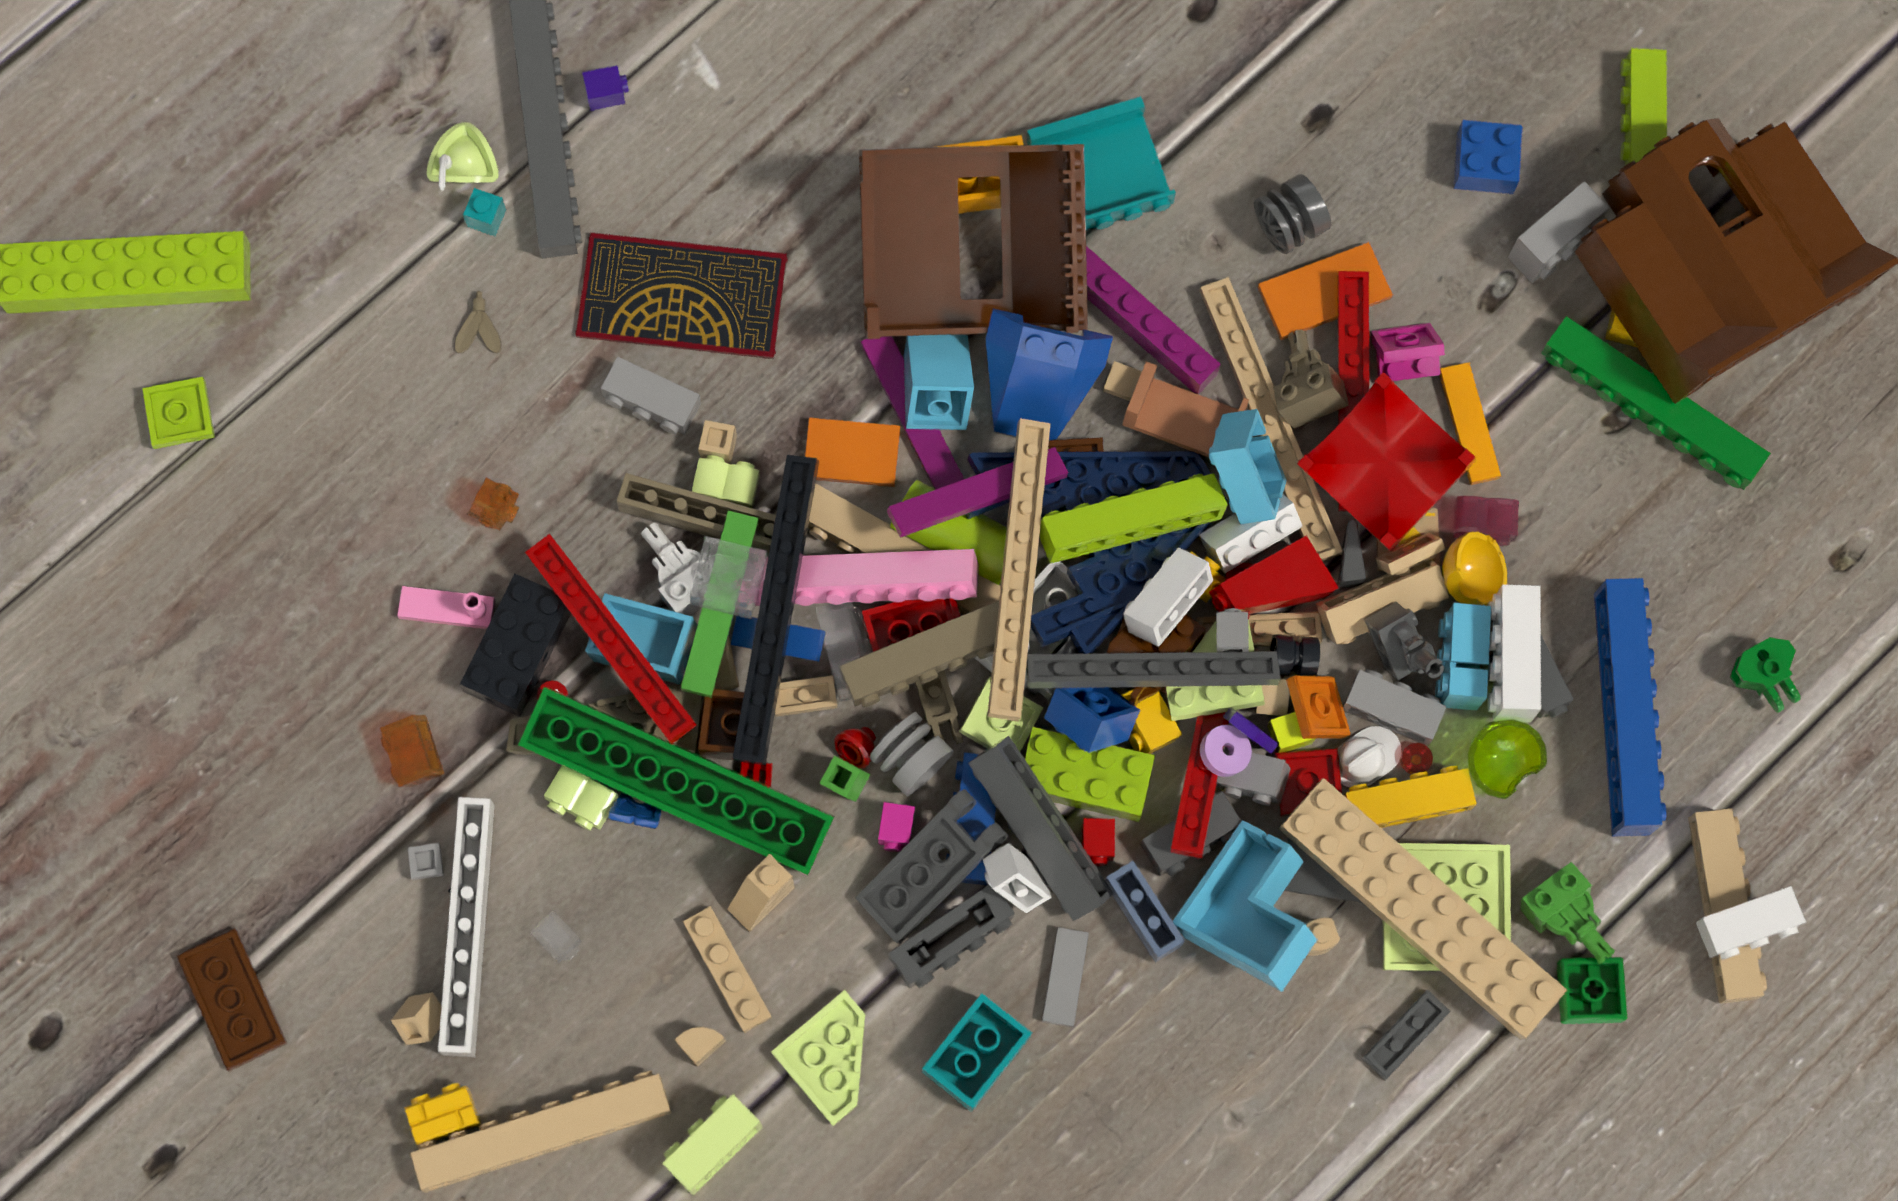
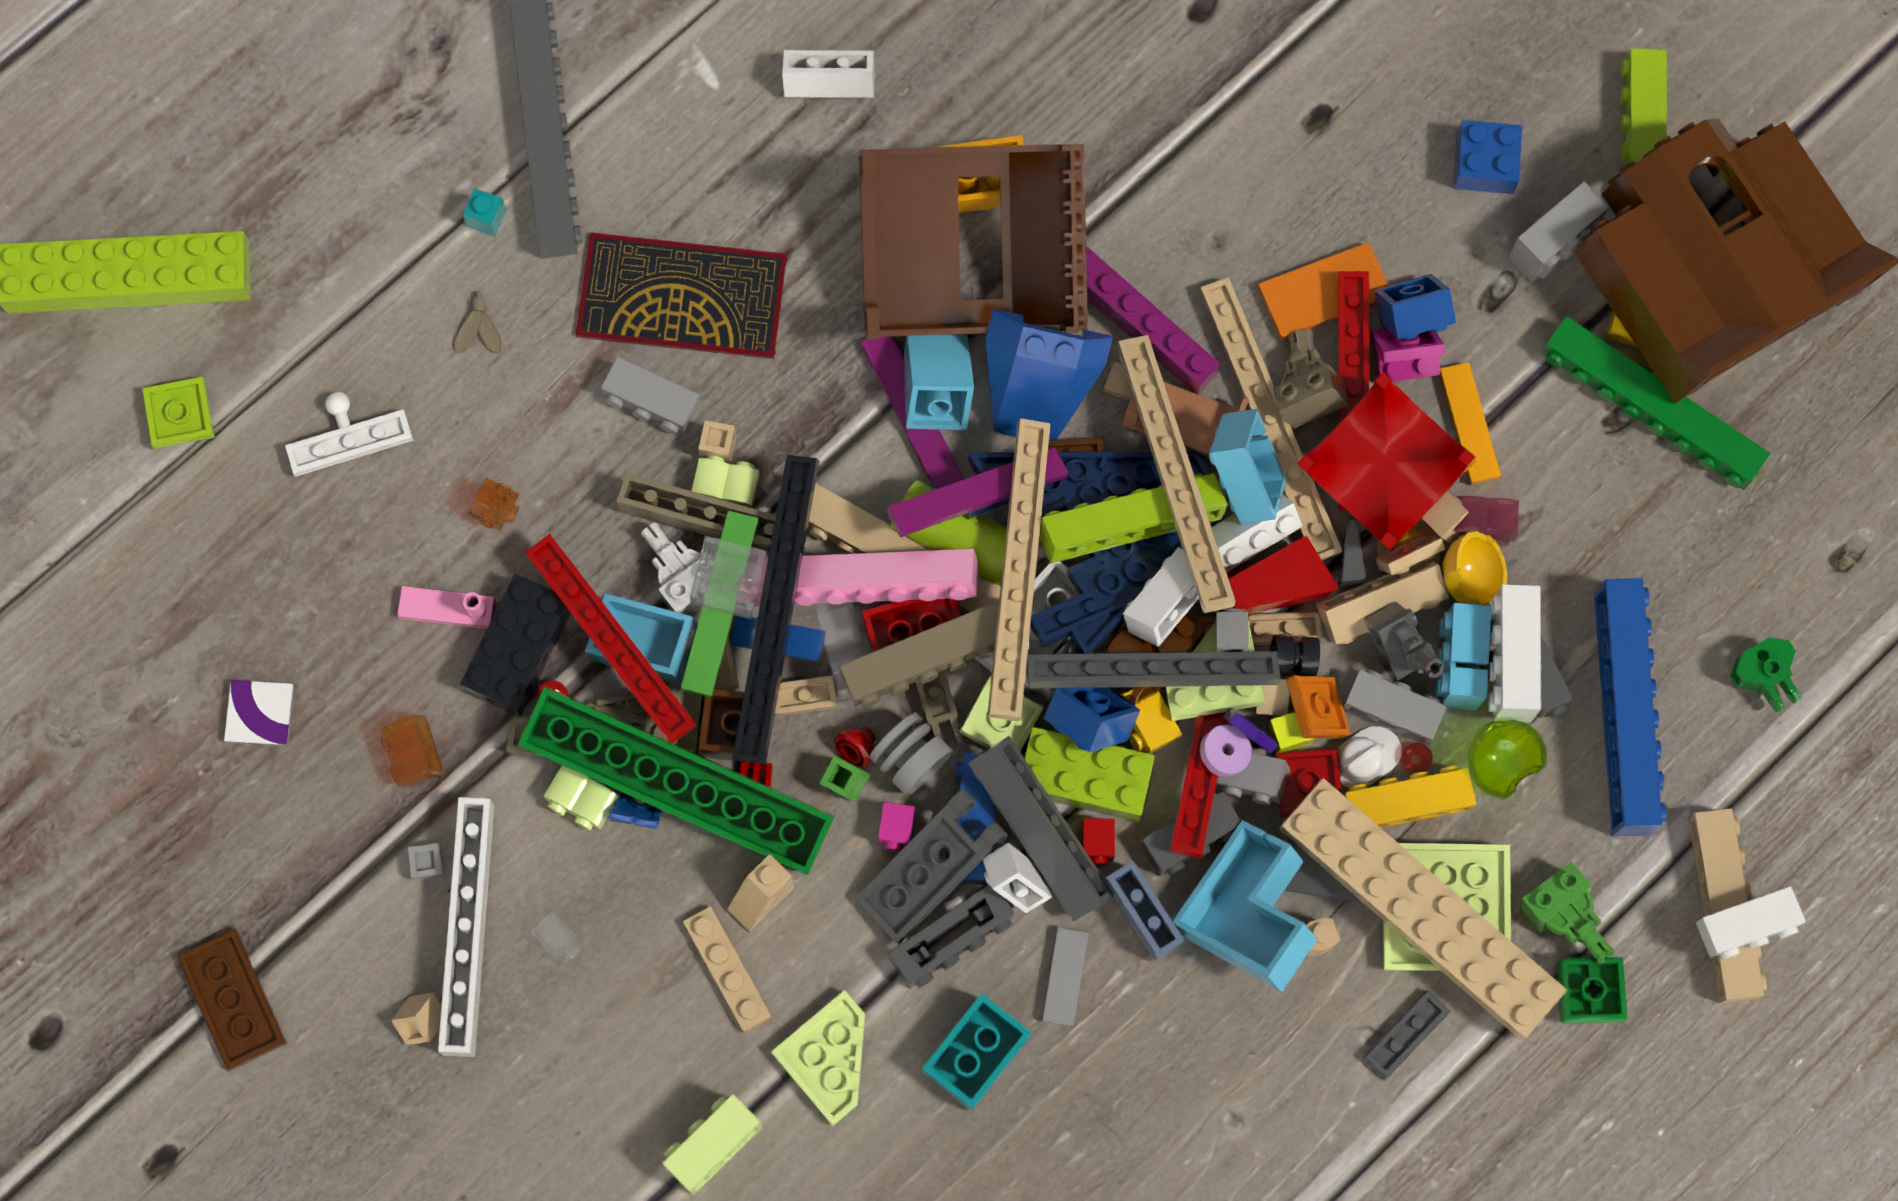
yellow brick [405,1083,481,1145] -> none
tan brick [410,1071,672,1193] -> none
yellowish green hat [427,122,499,190] -> none
dark purple brick [582,65,629,111] -> none
tan brick [675,1027,726,1067] -> none
orange tile [805,418,900,487] -> none
teal panel [1026,96,1176,230] -> none
dark grey wheel [1254,174,1332,254] -> none
none -> tile [224,680,295,747]
none -> white plate [285,392,414,477]
none -> white brick [782,50,875,98]
none -> tan plate [1118,335,1235,613]
none -> blue brick [1374,274,1456,340]
none -> tan panel [1422,491,1468,544]

